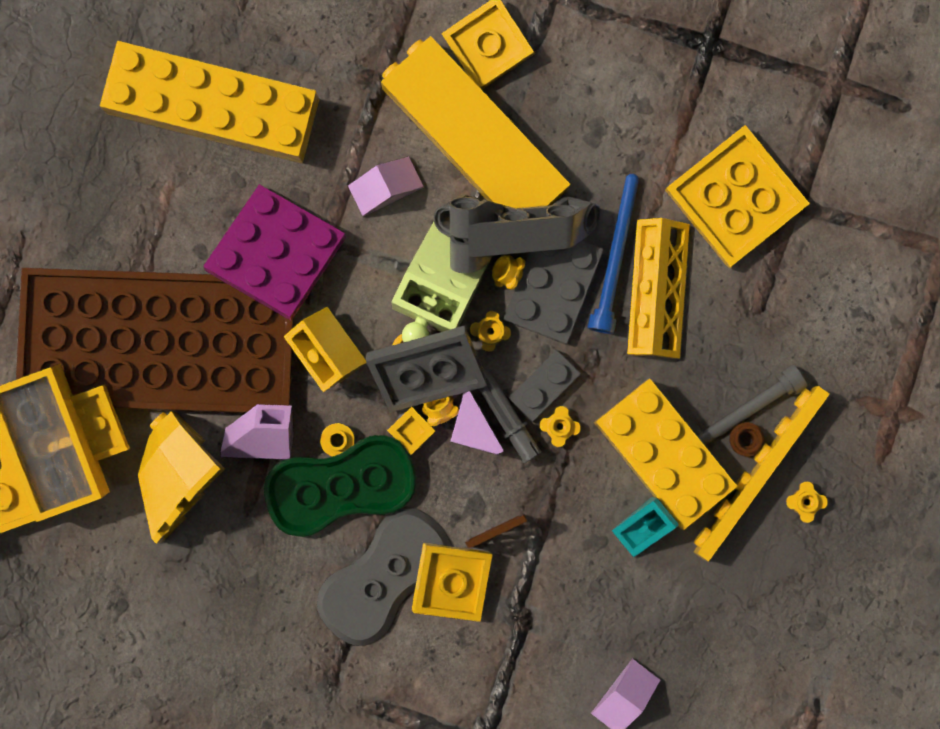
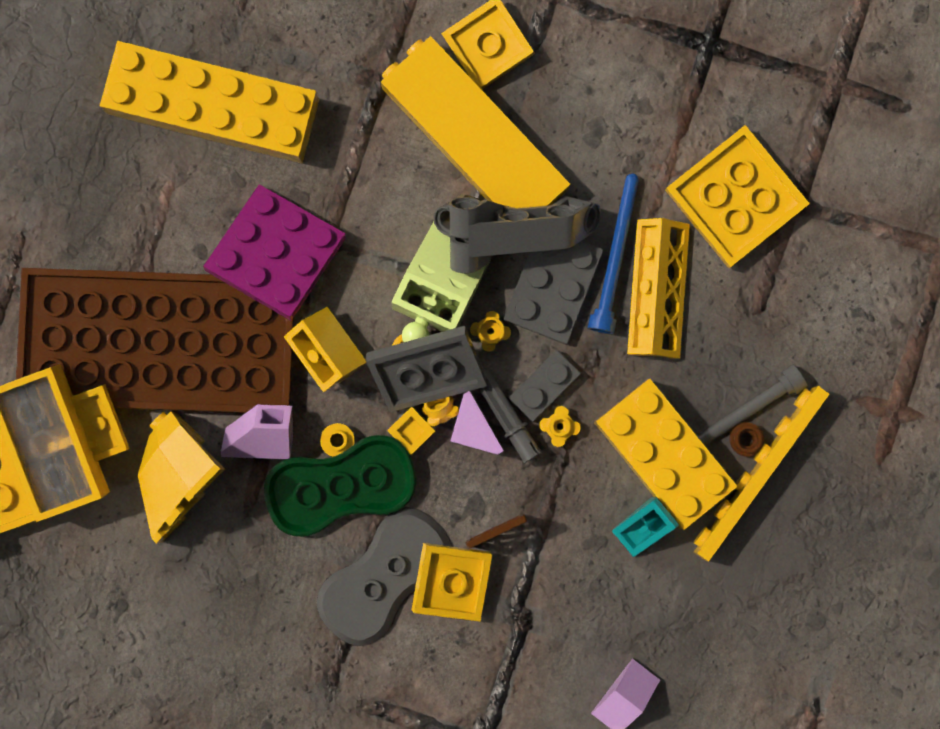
lavender slope [348,157,424,217] -> none
yellow plate [492,255,525,290] -> none
yellow plate [786,482,828,523] -> none

